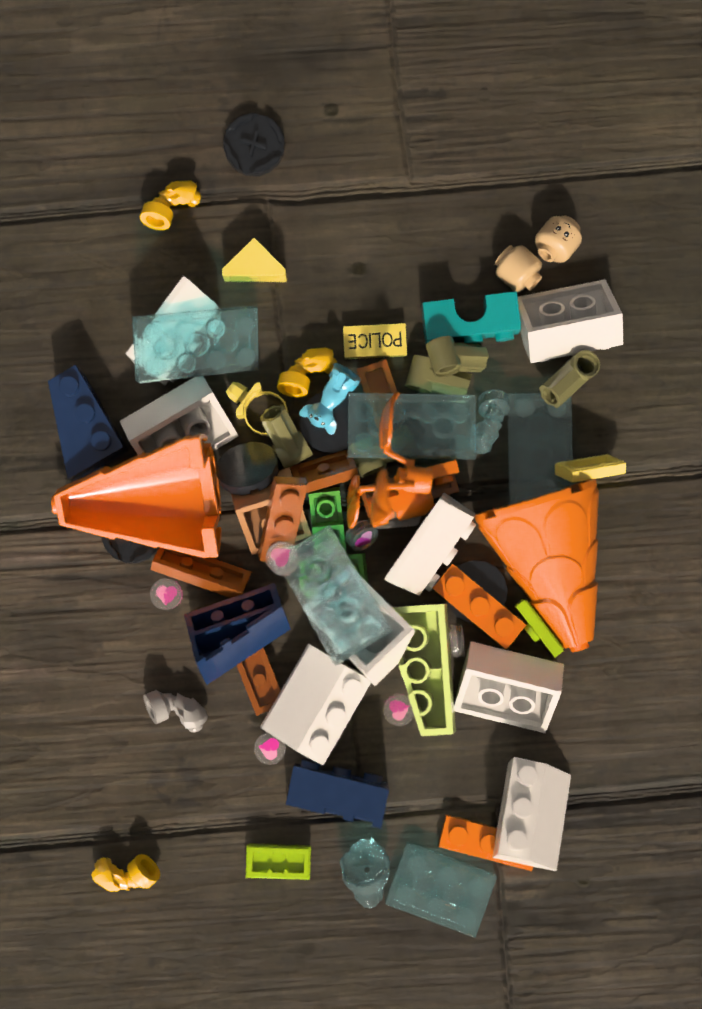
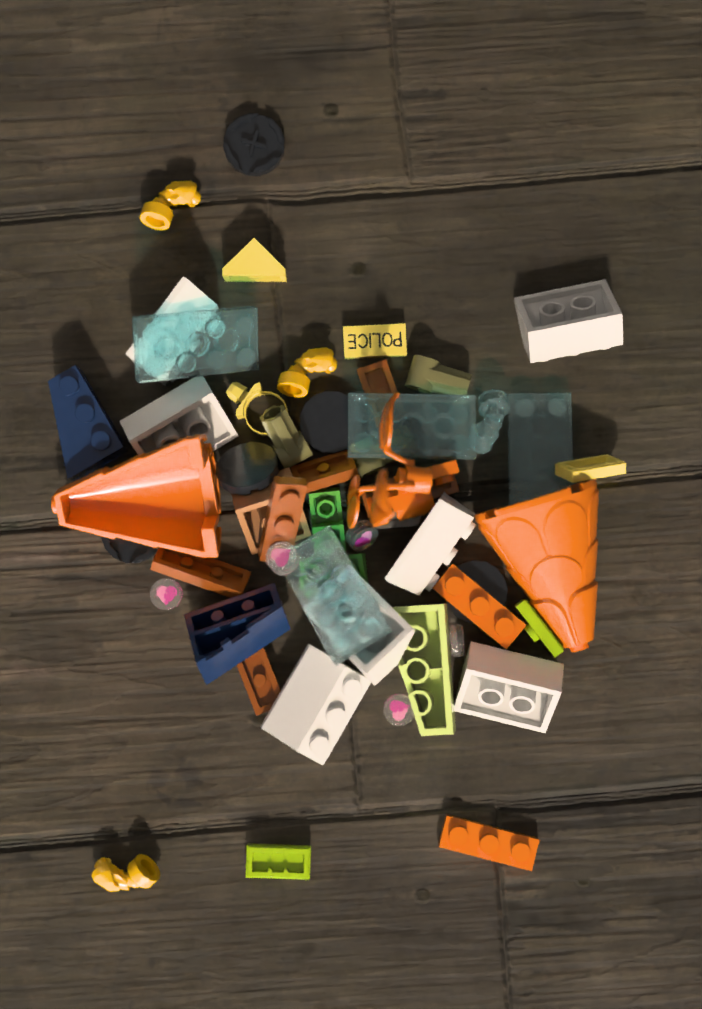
light grey arm [143,690,208,733] -> none
clear tile [254,732,286,765] -> none
dark blue wedge [286,759,389,829] -> none
medium azure animal [299,363,361,435] -> none
clear light blue piece [339,838,390,909] -> none
clear light blue plate [385,842,497,938] -> none
teal arch [421,292,521,345] -> none
olive piece [426,336,489,378] -> none
white slope [492,757,571,871] -> none
tan head [495,245,542,292] -> none
tan head [535,216,582,263] -> none
olive piece [539,350,600,408] -> none

